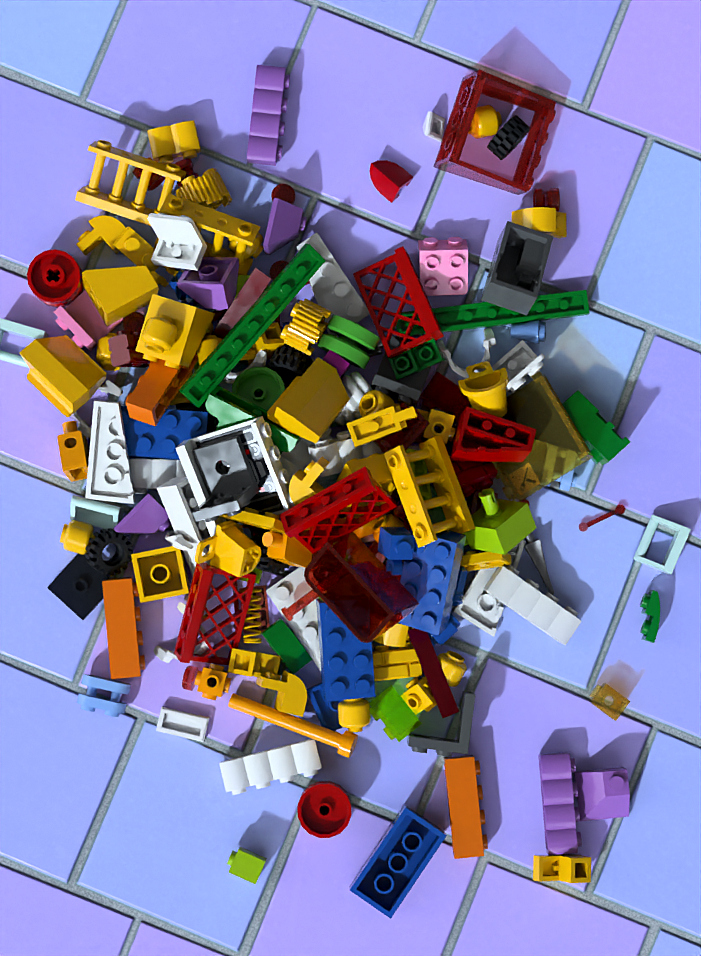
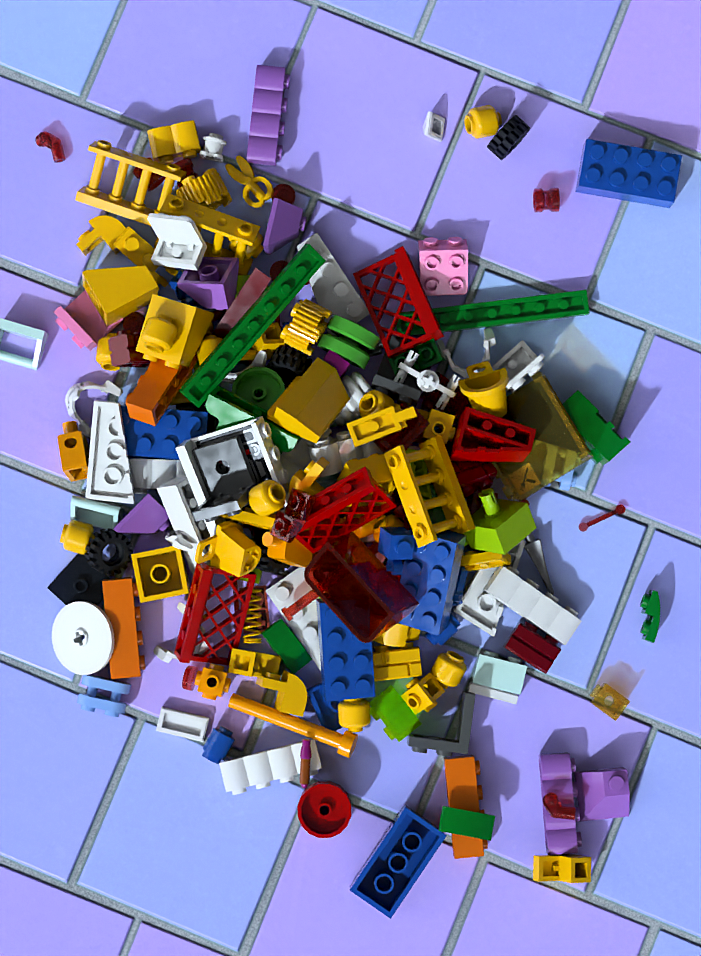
yellow helmet [19,335,107,417] -> none
red wheel [27,249,84,308] -> none
lime brick [227,847,267,884] -> none
red brick [369,160,413,203] -> none
dark red sticker [408,628,459,718] -> none
clear red windscreen [433,69,556,195] -> none
dark grey piece [481,221,553,316] -> none
medium blue cone [511,320,546,344] -> none
yellow brick [512,207,567,238] -> none
light aqua tile [633,515,691,575] -> none
none -> clear red arm [35,131,66,163]
none -> white piece [52,601,114,675]
none -> white brick [199,133,227,163]
none -> blue brick [202,726,235,765]
none -> yellow piece [225,155,274,208]
none -> yellow head [248,480,286,516]
none -> clear red slope [270,488,316,543]
none -> piece [300,739,311,788]
none -> white axle [393,350,462,411]
none -> green slope [438,806,495,841]
none -> white tile [467,682,518,705]
none -> light aqua brick [471,650,527,695]
none -> dark red brick [503,621,561,674]
none -> clear red arm [543,792,576,820]
none -> blue brick [575,139,682,208]

